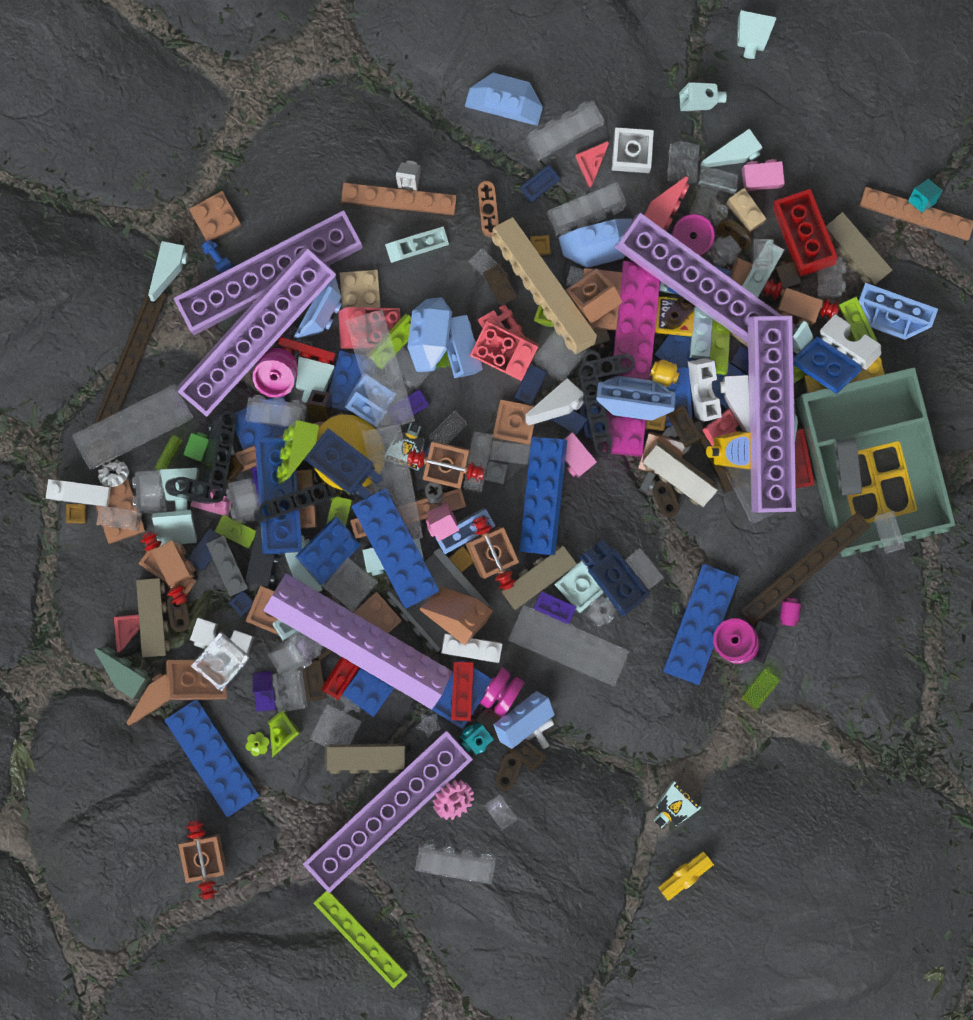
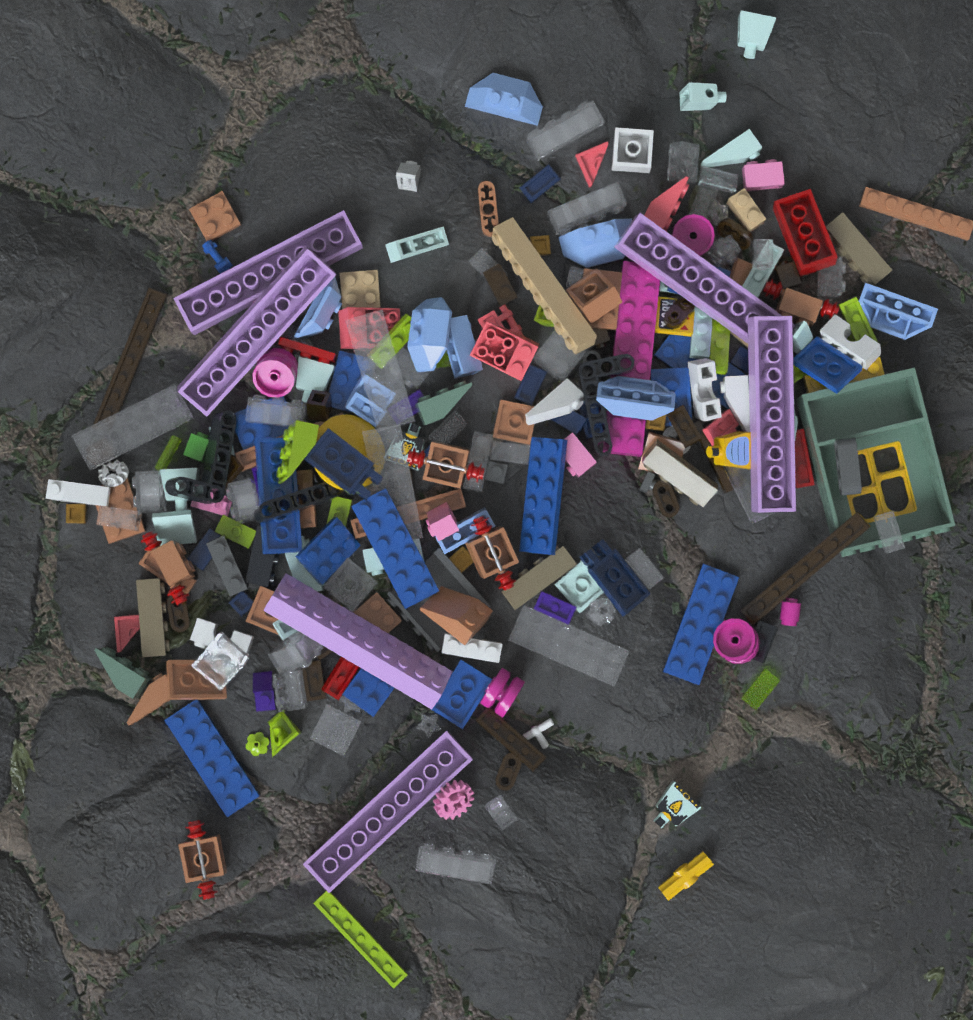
light aqua slope [148,241,188,301] -> none
dark tan brick [325,743,405,774] -> none
nougat plate [341,183,456,215] -> none
dark grey bush [425,482,444,504] -> none
red plate [451,662,473,721] -> none
teal brick [459,722,494,755] -> none
light blue brick [493,691,555,749] -> none
yellow head [650,359,680,387] -> none
teal brick [908,179,943,213] -> none
none -> sand green slope [415,381,472,426]

